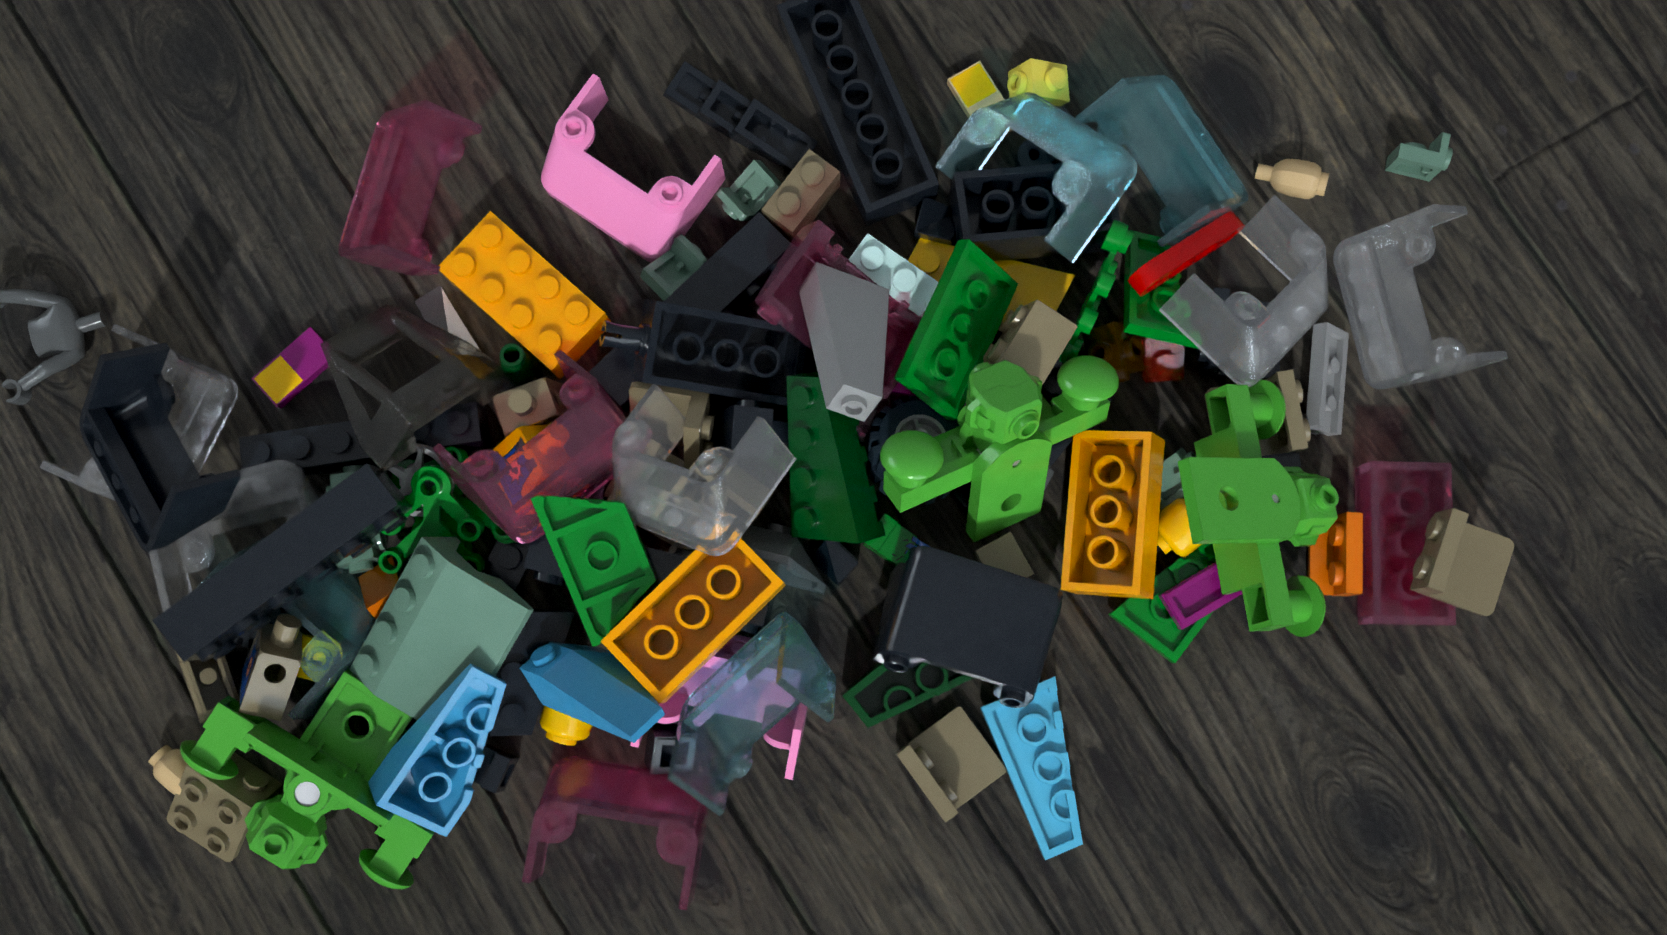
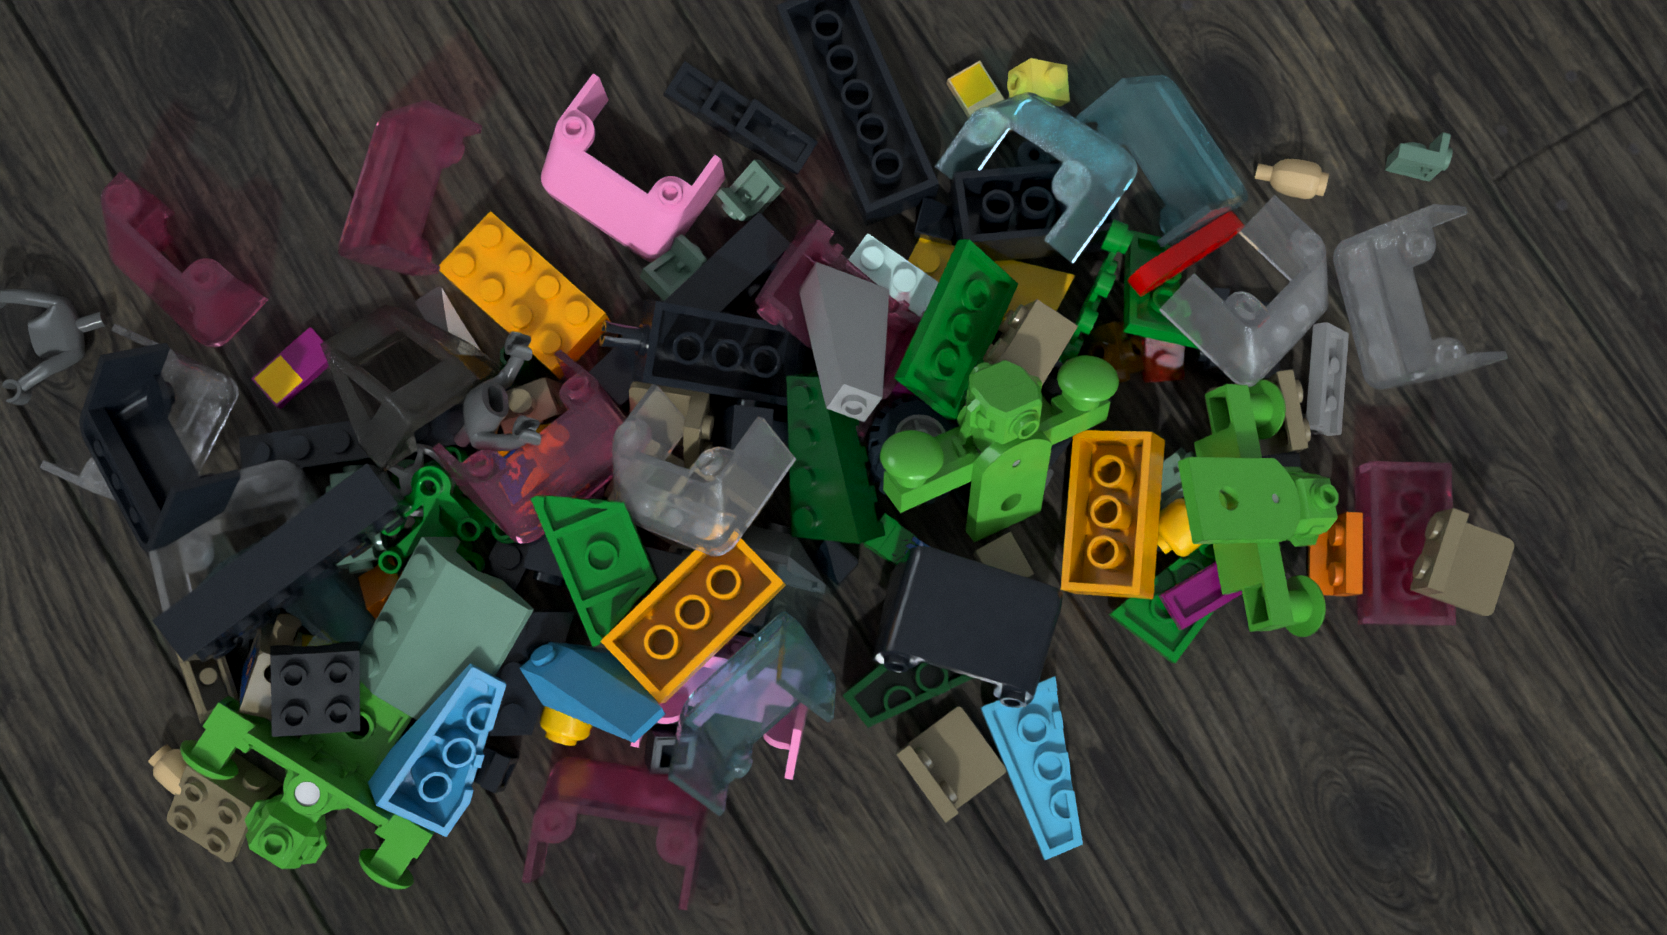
dark tan brick [762,149,840,245] -> none
none -> clear pink windscreen [100,171,268,348]
none -> black brick [270,641,360,737]
none -> dark grey piece [454,331,541,451]

